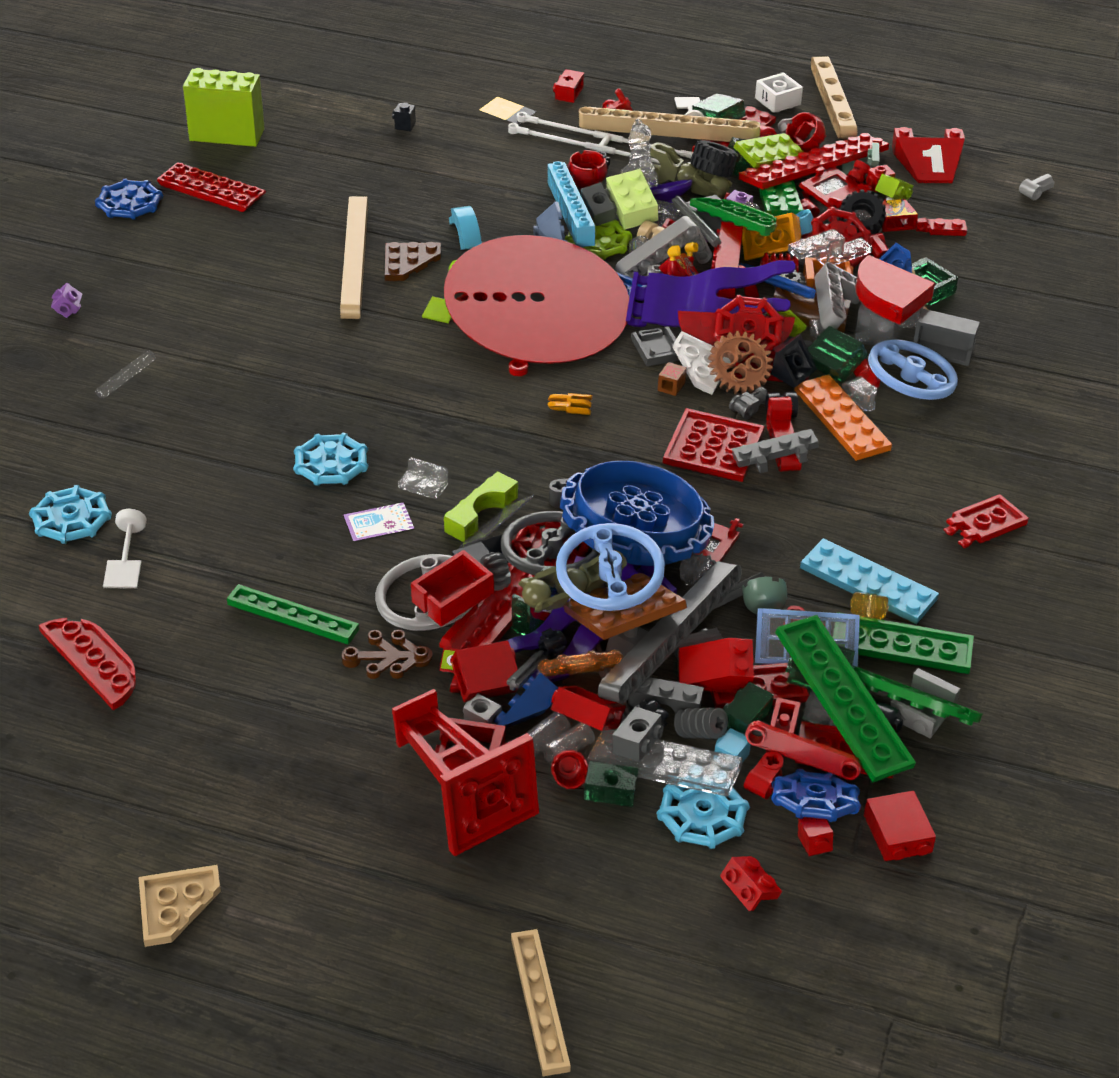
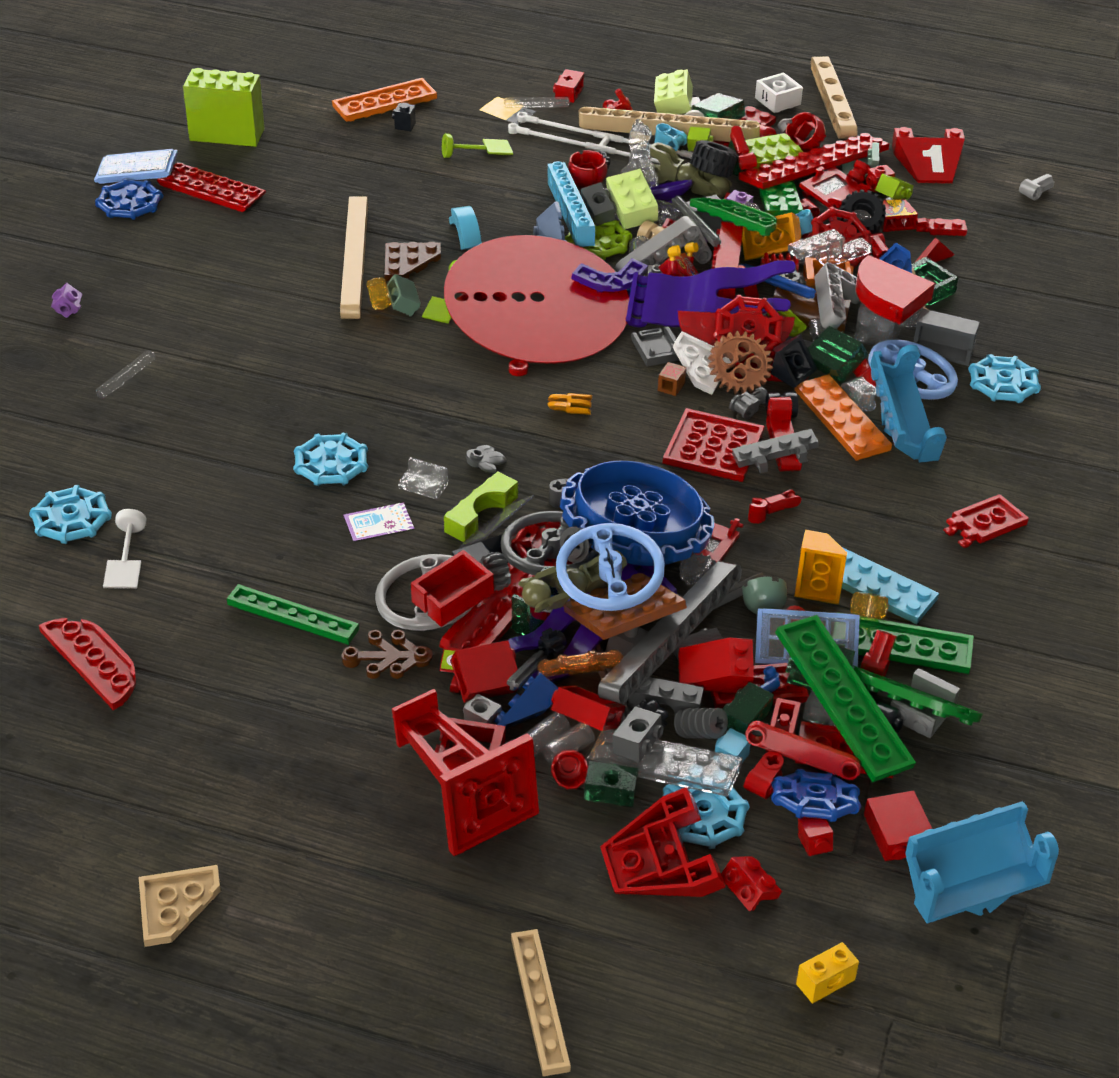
none -> clear piece [94,149,178,184]
none -> orange plate [332,78,437,122]
none -> clear yellow gear [366,277,391,310]
none -> sand green brick [386,274,421,316]
none -> lime piece [442,133,513,158]
none -> plate [466,445,507,473]
none -> clear axle [504,97,569,108]
none -> dark grey gear [560,526,592,563]
none -> dark purple plate [571,258,648,292]
none -> red wedge [600,787,725,897]
none -> yellowish green brick [654,69,693,115]
none -> medium azure piece [655,123,687,151]
none -> lime brick [687,127,714,152]
none -> red piece [730,126,757,170]
none -> red piece [748,490,801,524]
none -> blue arm [757,666,780,698]
none -> light orange slope [794,530,847,605]
none -> yellow brick [796,942,859,1004]
none -> red piece [860,630,897,677]
none -> dark azure piece [870,345,947,463]
none -> dark azure piece [905,801,1059,923]
none -> red tile [913,238,954,268]
none -> medium azure plate [968,354,1041,403]

